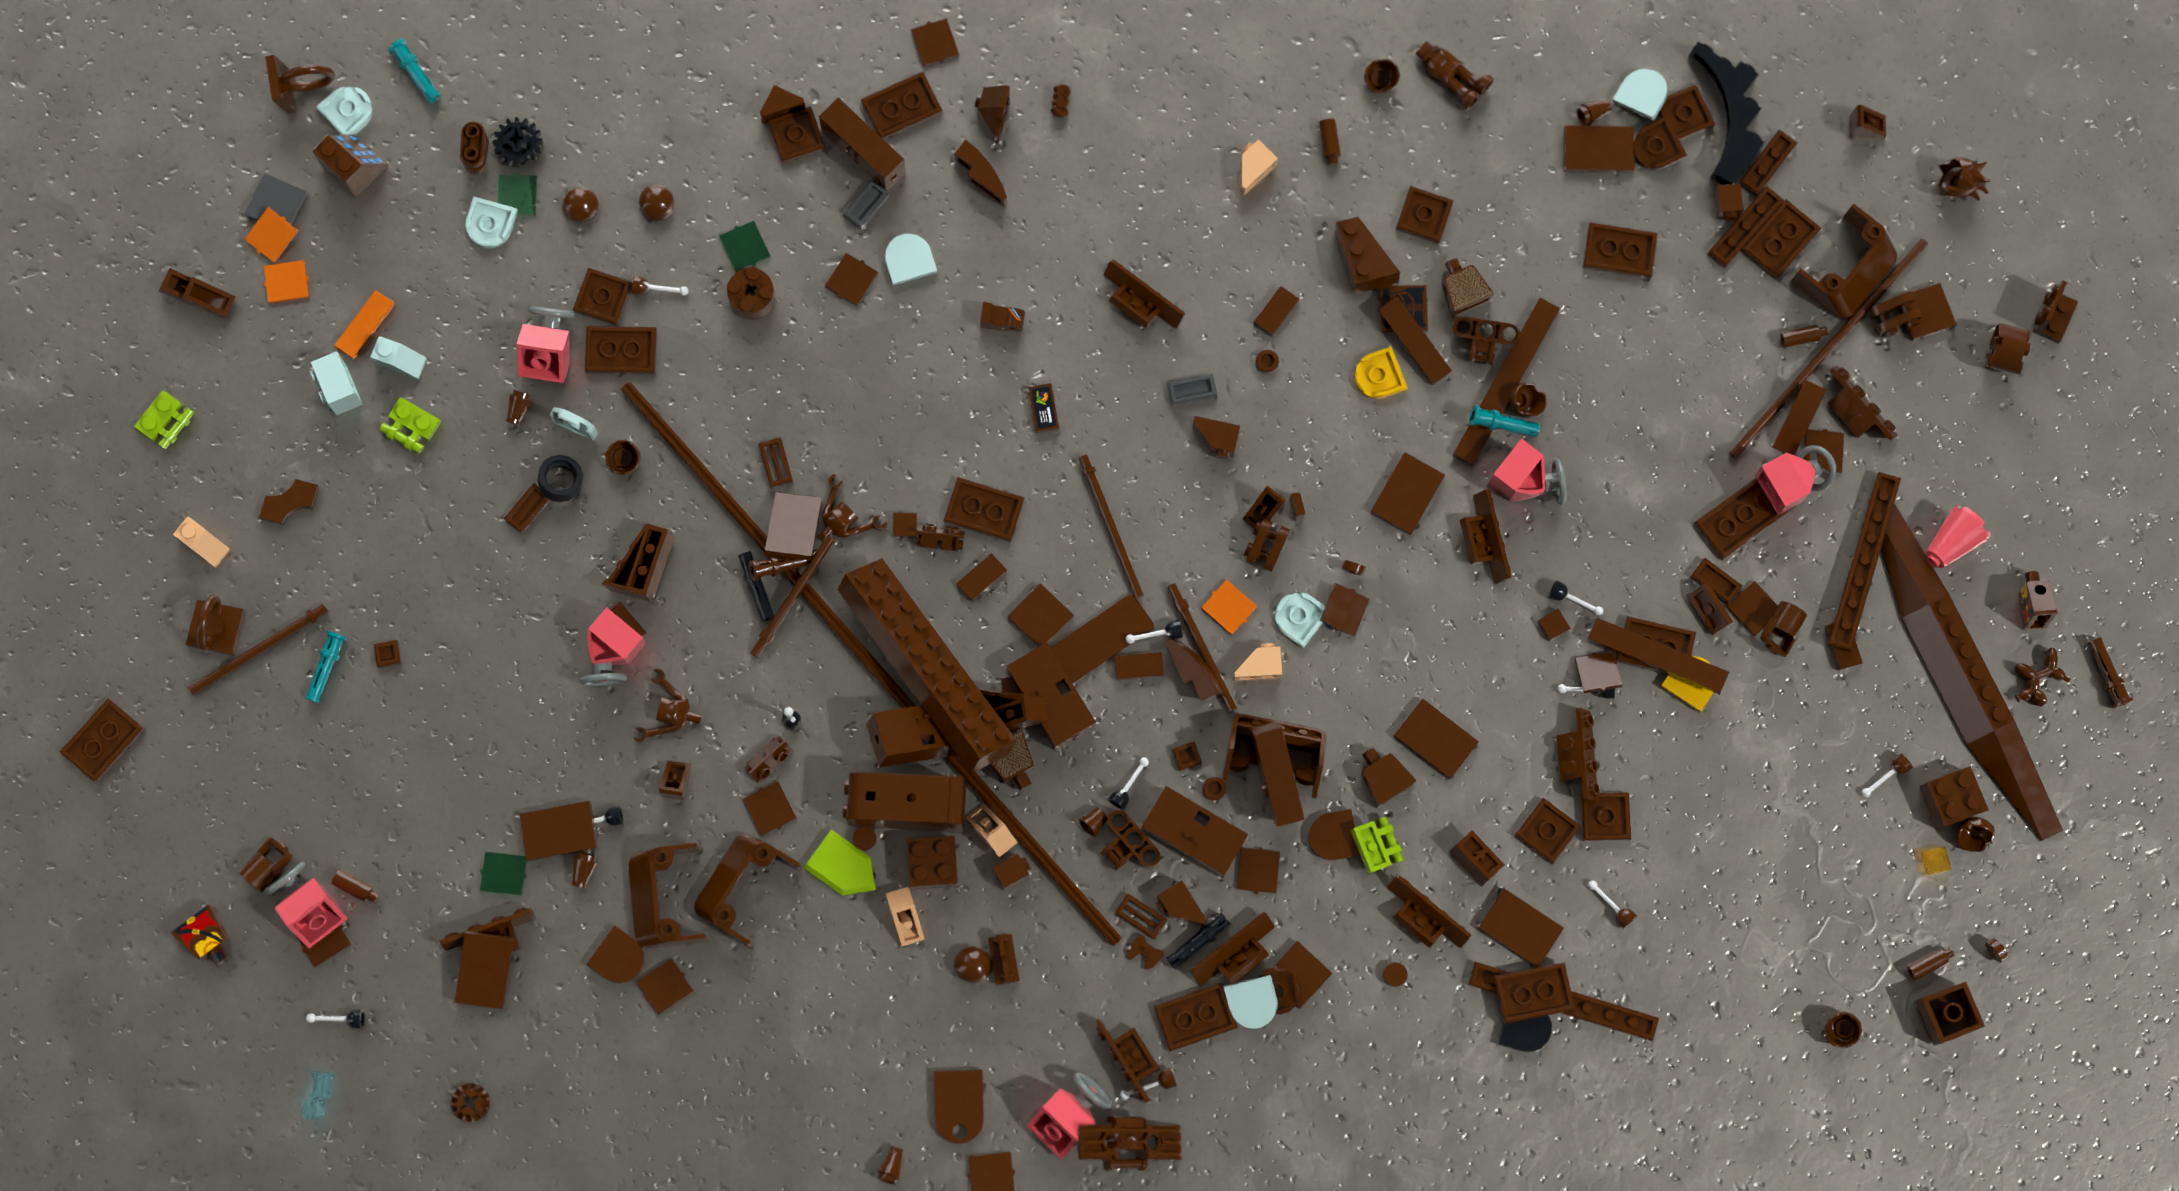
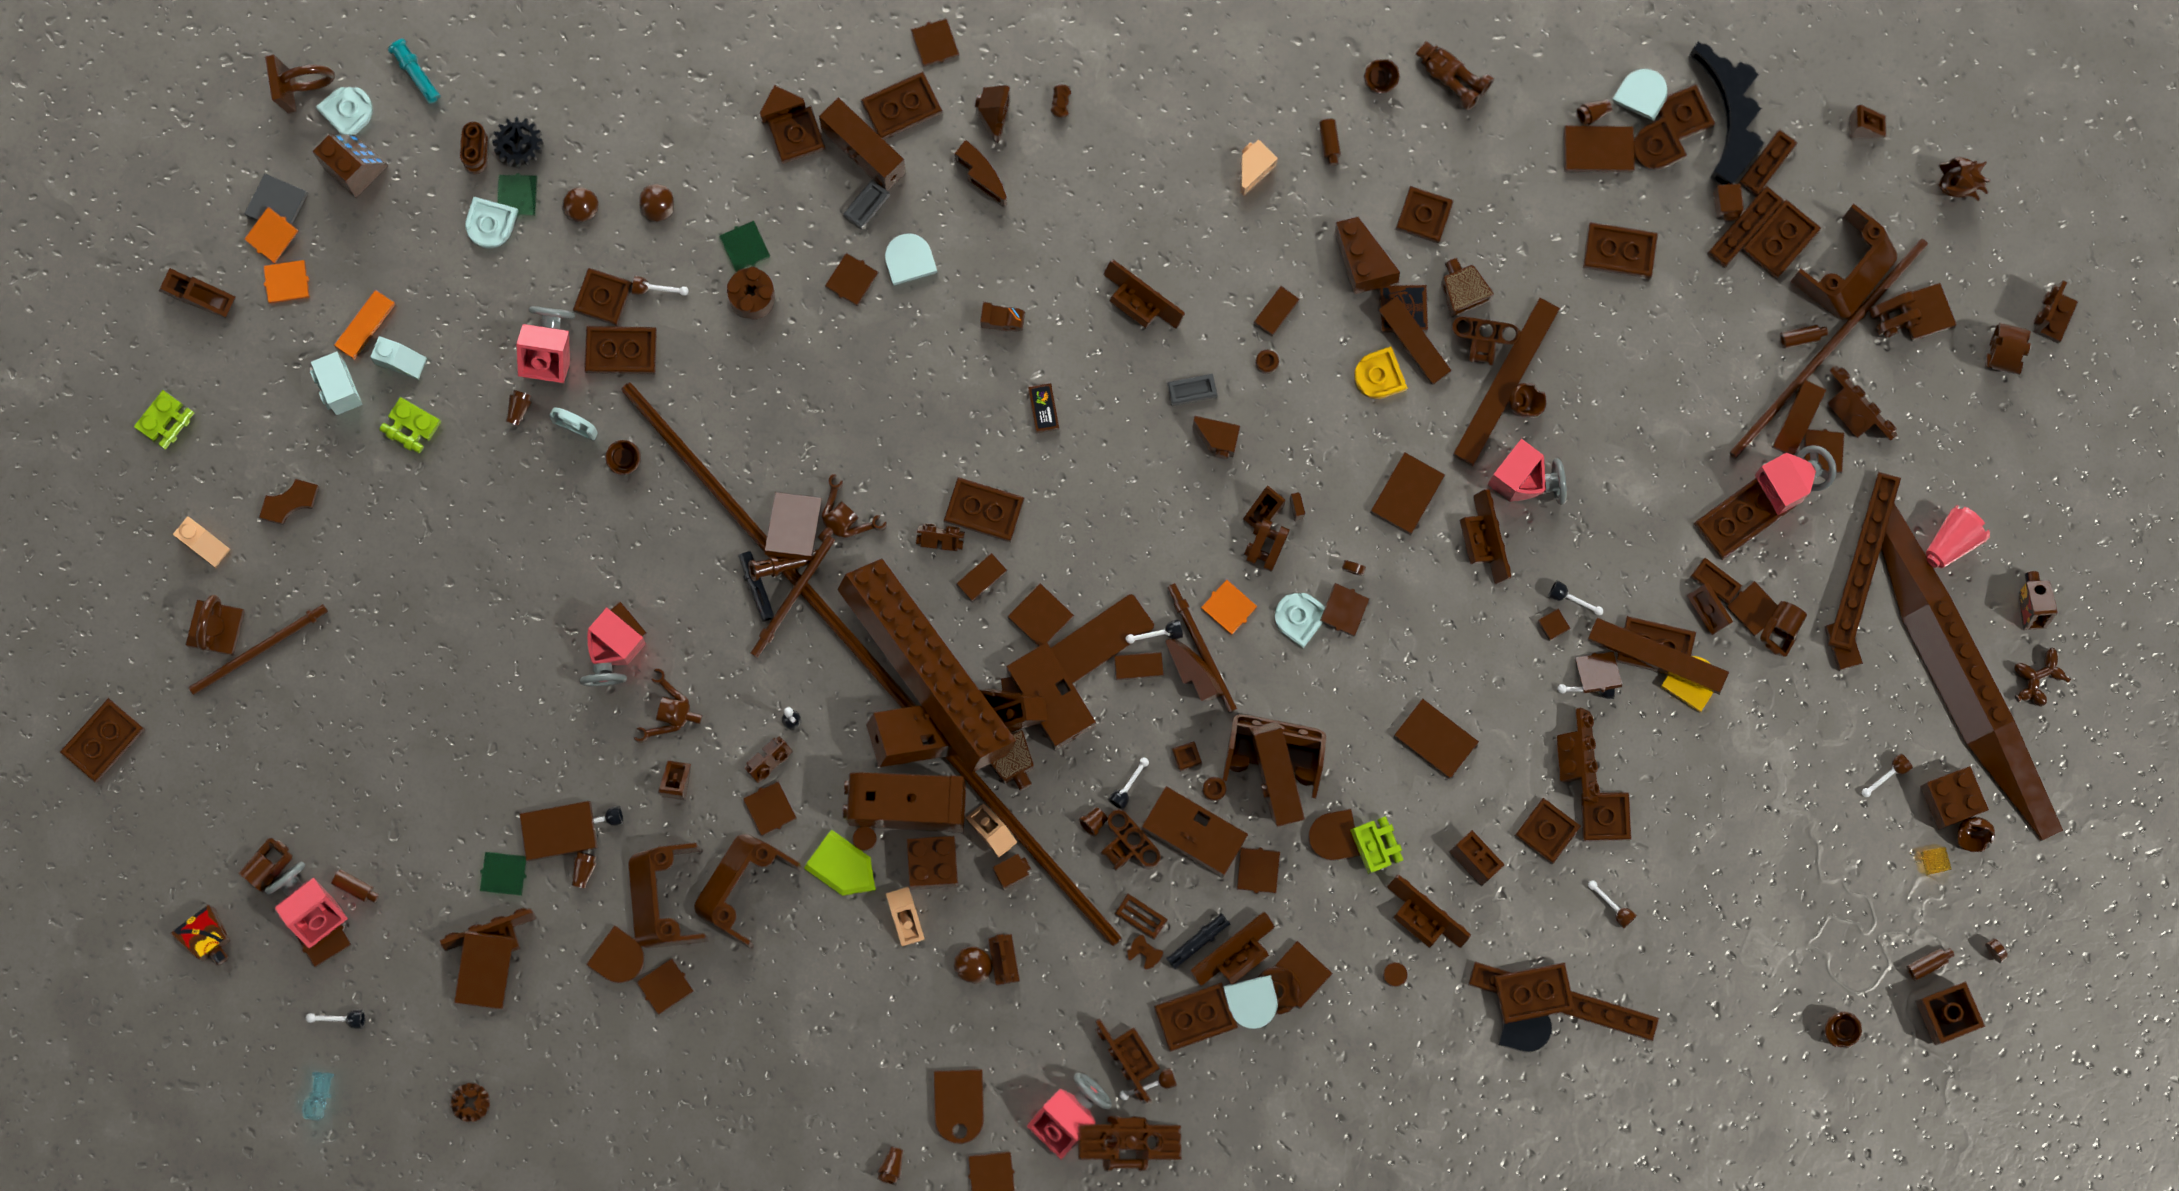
teal pin [305,631,347,703] -> none
reddish brown tile [374,640,402,668] -> none
reddish brown tile [504,483,551,534] -> none
black tyre [537,455,583,502] -> none
reddish brown wedge [602,523,675,602] -> none
reddish brown tile [758,437,793,489] -> none
reddish brown tile [893,513,917,537] -> none
reddish brown bar [1079,454,1144,599] -> none
reddish brown slope [1156,881,1207,926] -> none
light nougat slope [1233,643,1282,681] -> none
reddish brown torso [1361,747,1416,808] -> none
teal pin [1469,405,1540,437] -> none
reddish brown tile [1478,888,1564,968] -> none
reddish brown pin [2087,637,2134,709] -> none

